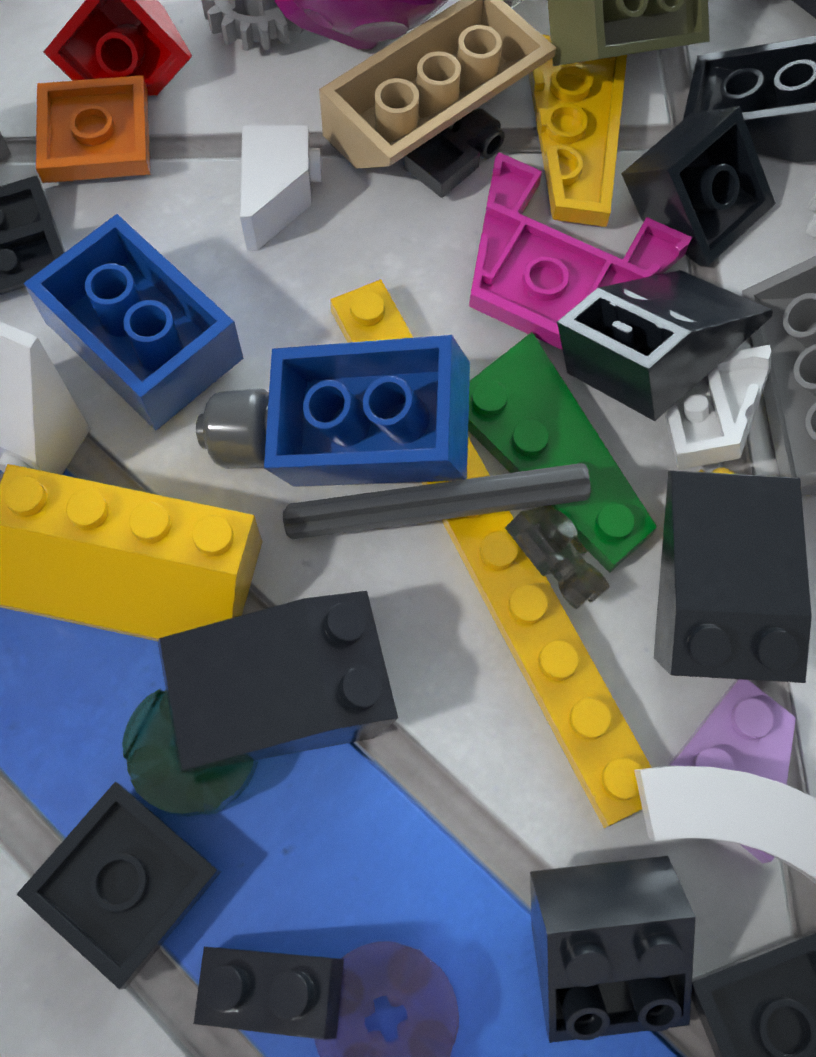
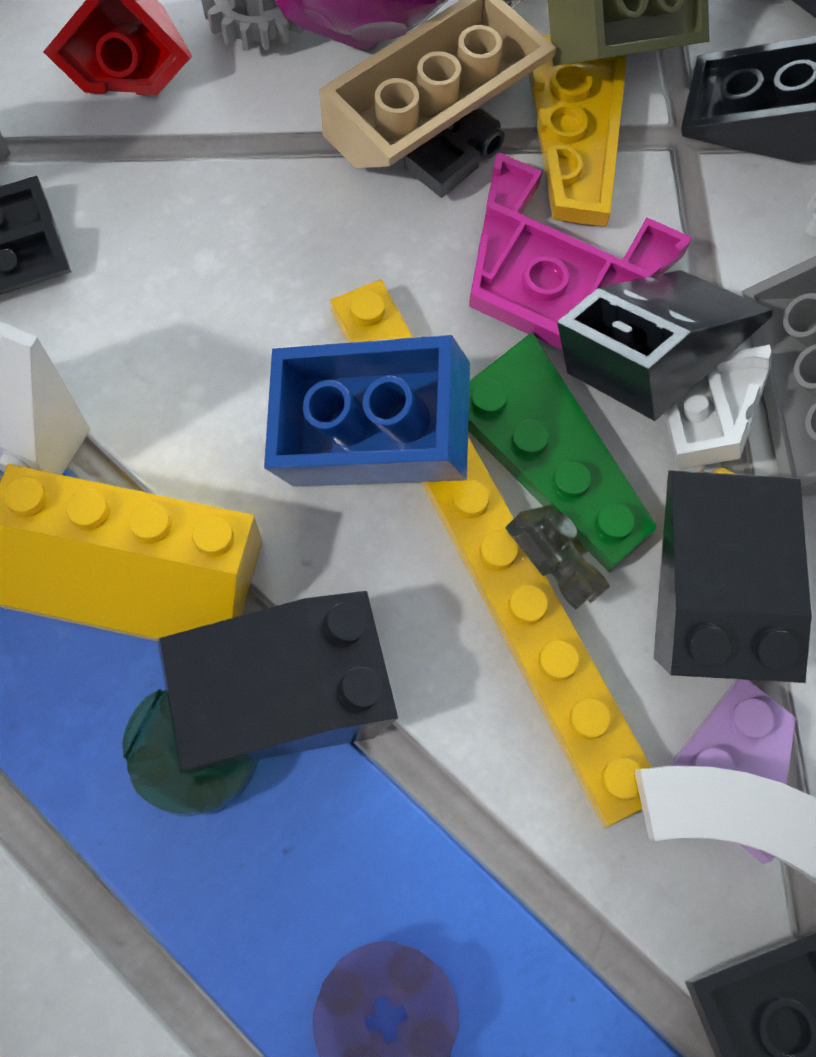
black plate [17,781,221,990] -> none
blue brick [24,214,244,431] -> none
orange plate [36,75,150,183] -> none
black plate [193,947,344,1040] -> none
dark grey head [196,388,269,469] -> none
white slope [240,125,322,251] -> none
dark grey axle [283,463,591,539] -> none
black slope [530,856,696,1043] -> none
black slope [621,106,776,266] -> none

